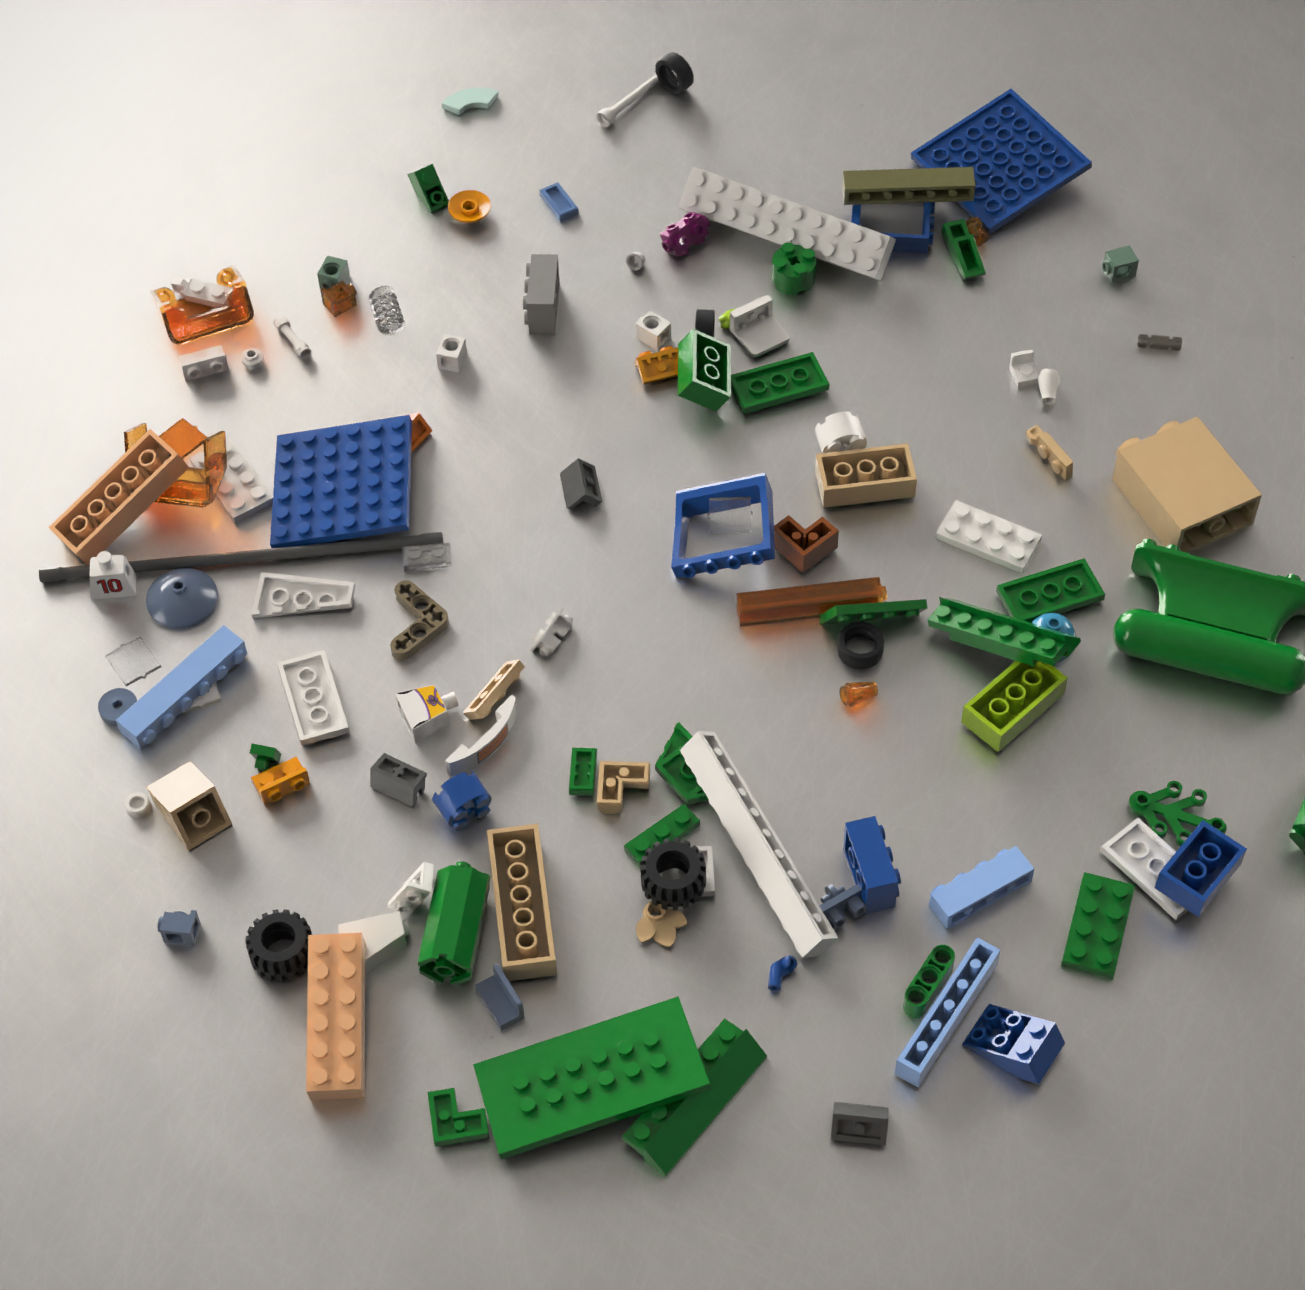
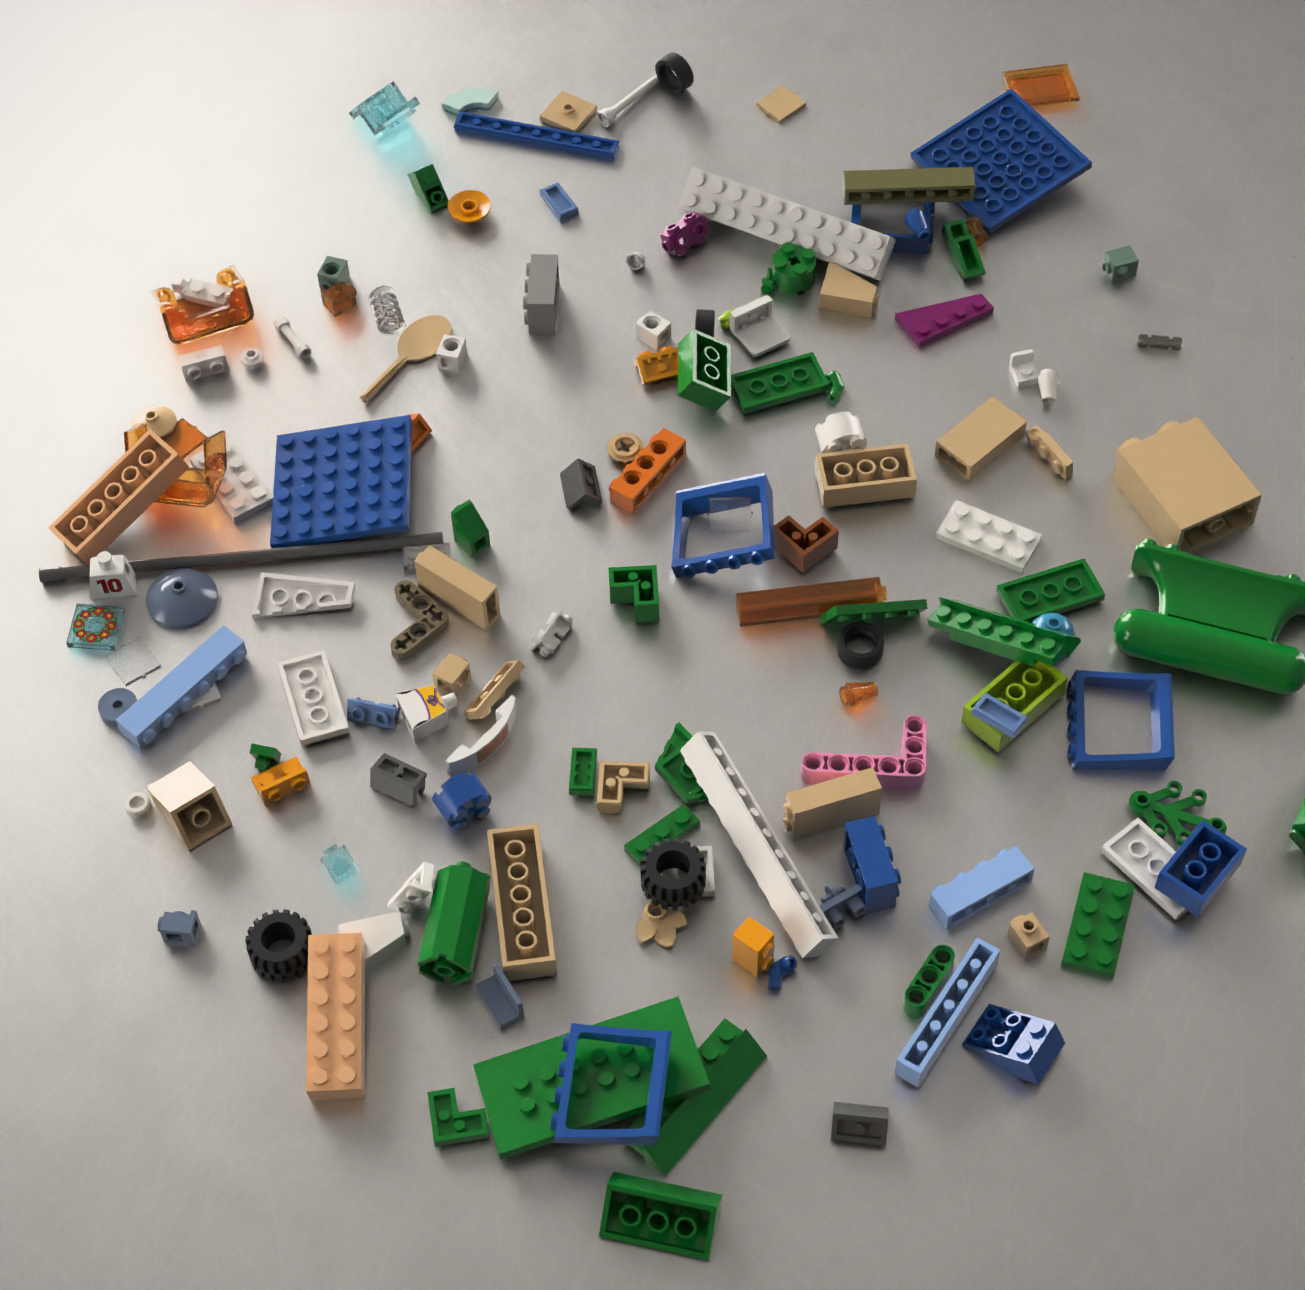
none -> clear light blue tile [66,604,125,651]
none -> tan dish [131,406,177,439]
none -> clear light blue bracket [320,844,360,885]
none -> medium blue hinge [347,697,400,729]
none -> clear light blue bracket [349,81,420,135]
none -> tan piece [360,315,451,403]
none -> tan brick [414,545,501,631]
none -> tan brick [432,653,471,696]
none -> green slope [451,500,490,557]
none -> blue tile [454,111,620,160]
none -> tan plate [540,91,597,133]
none -> blue windscreen [550,1023,672,1146]
none -> green slope [599,1171,722,1260]
none -> tan gear [607,433,644,465]
none -> green brick [608,565,660,622]
none -> orange brick [609,427,686,514]
none -> light orange brick [732,917,775,977]
none -> tan piece [756,85,806,123]
none -> green hand [761,268,775,294]
none -> tan brick [782,767,882,840]
none -> bright pink beam [801,715,927,790]
none -> tan slope [819,262,880,318]
none -> green arm [825,370,845,402]
none -> magenta wing [895,294,994,348]
none -> blue cone [905,209,931,241]
none -> tan brick [935,396,1027,481]
none -> medium blue tile [971,692,1028,739]
none -> clear orange piece [1003,64,1080,107]
none -> tan brick [1007,912,1050,960]
none -> blue windscreen [1067,670,1175,770]

